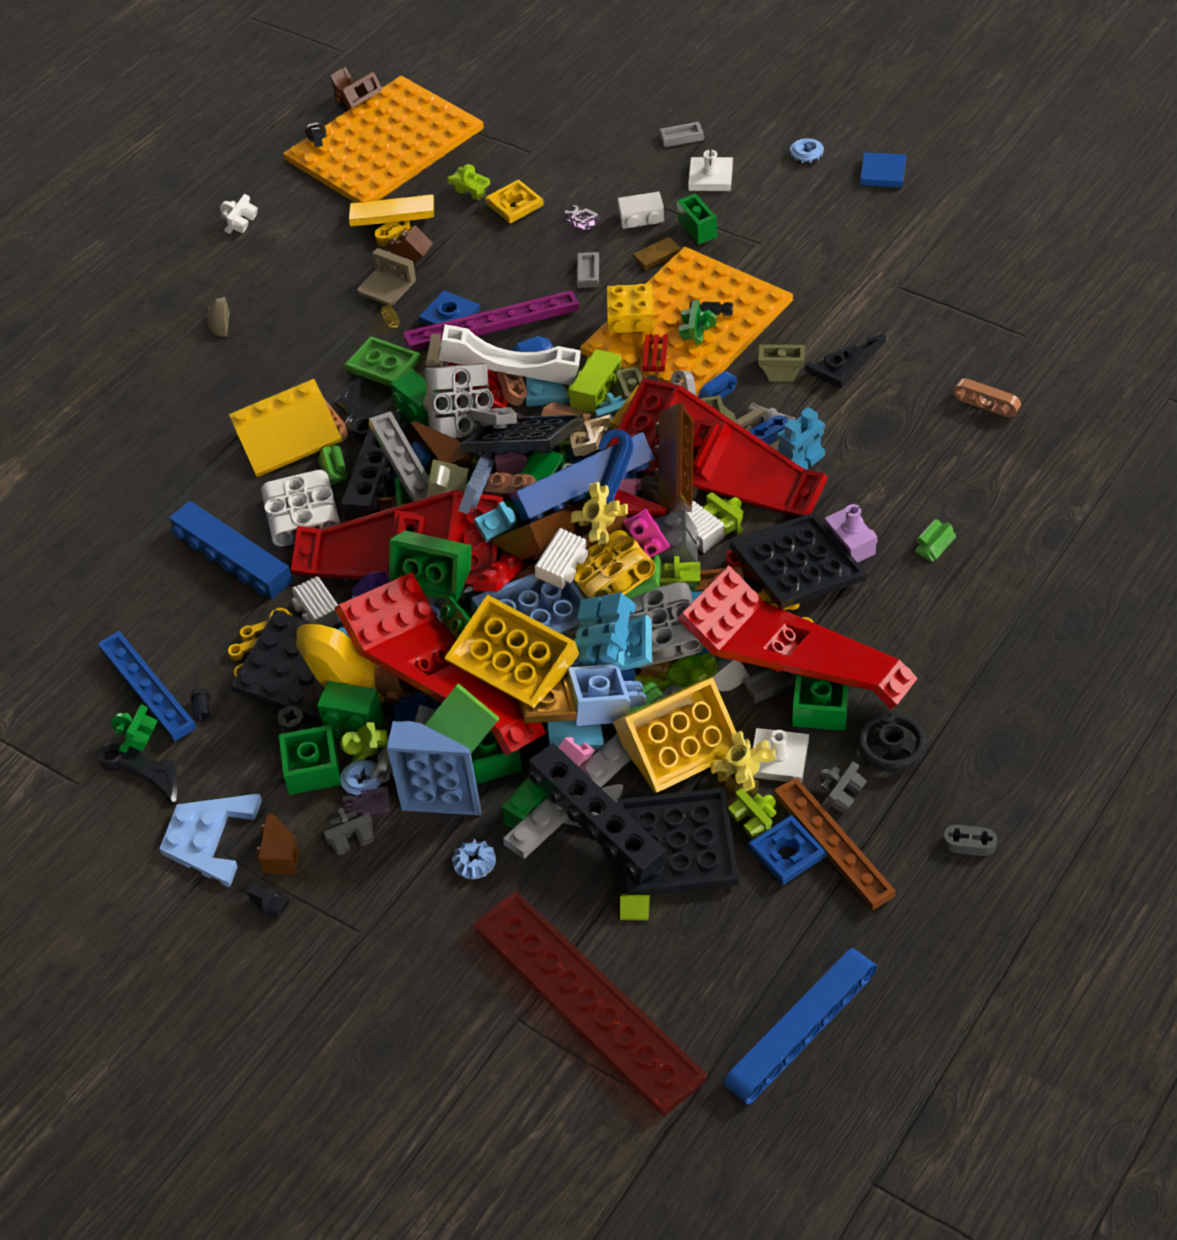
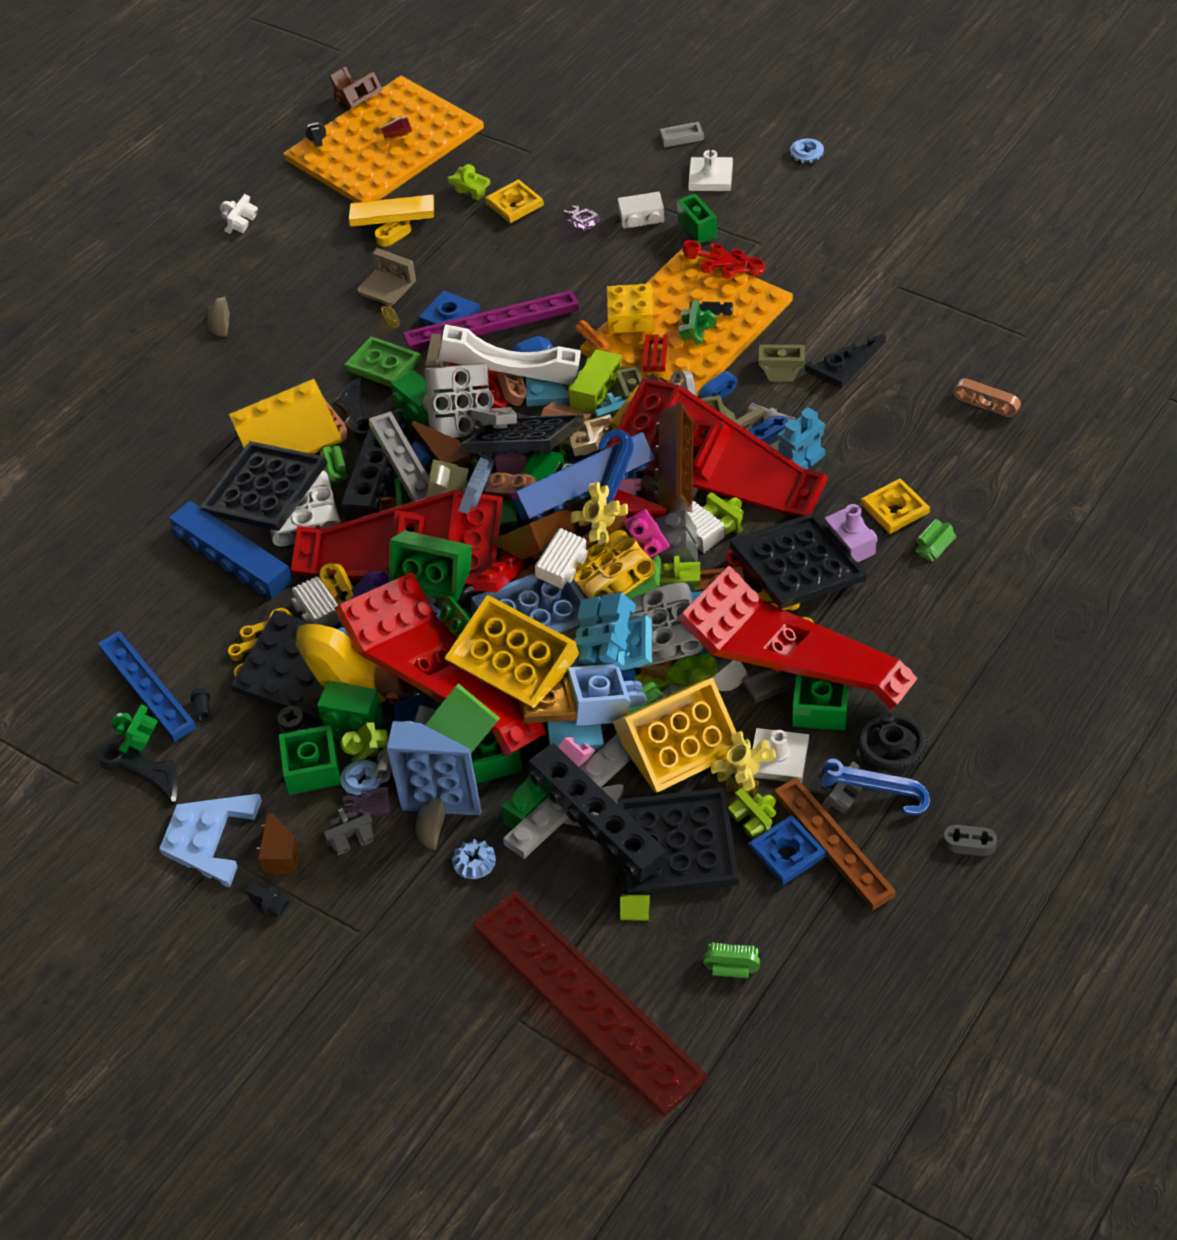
reddish brown slope [386,225,433,264] -> none
medium azure bracket [474,501,515,543] -> none
light grey tile [577,252,599,288] -> none
pearl gold tile [633,237,681,271] -> none
blue beam [723,948,877,1105] -> none
blue tile [860,152,906,187] -> none
none -> black plate [200,441,328,531]
none -> yellow beam [320,563,353,605]
none -> dark red cone [381,116,412,139]
none -> dark tan brick [415,799,445,850]
none -> orange axle [576,320,609,351]
none -> red plant [682,240,765,279]
none -> bright green piece [704,942,760,978]
none -> blue piece [820,759,930,815]
none -> yellow piece [861,478,930,534]

